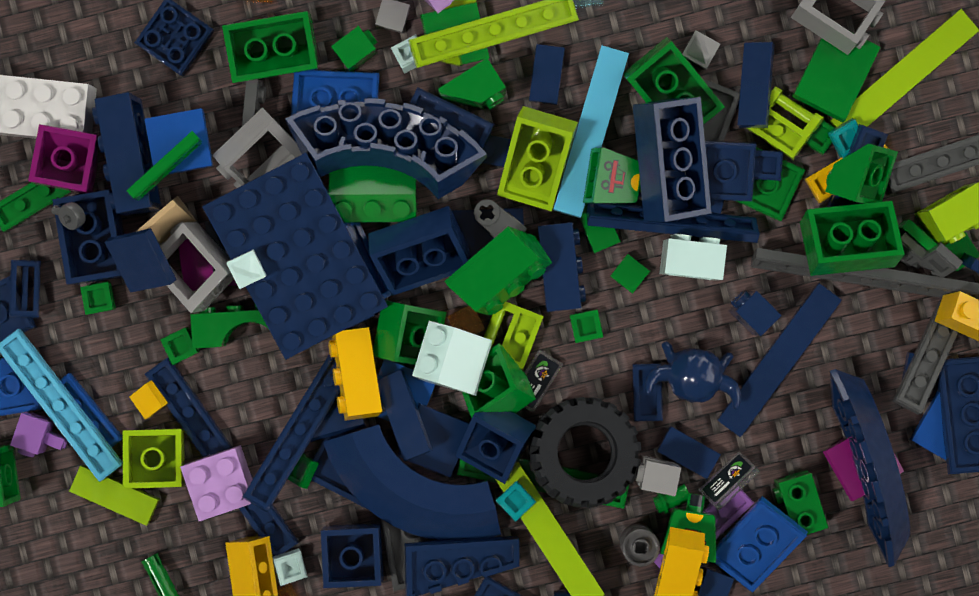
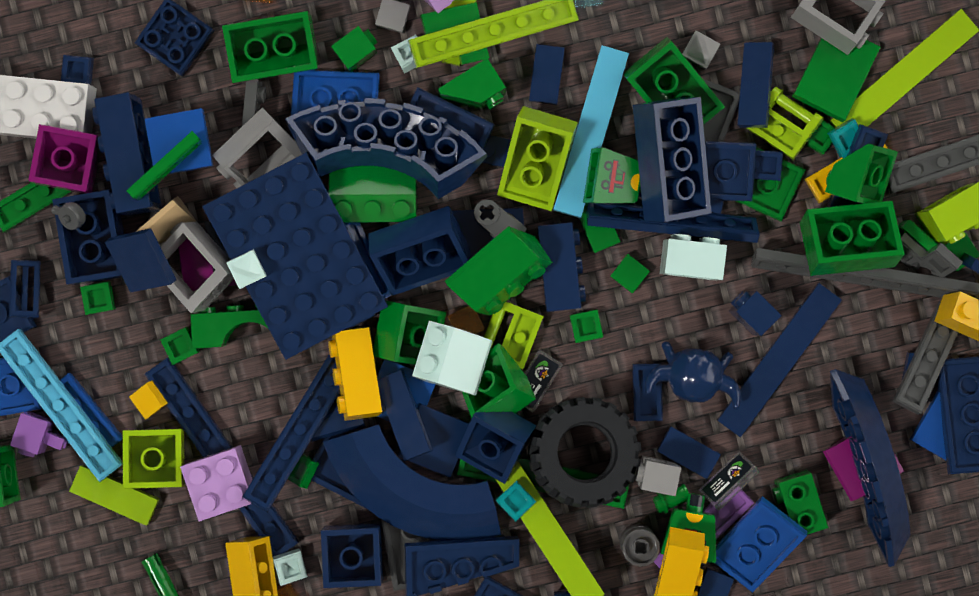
none -> dark blue tile [61,55,94,85]

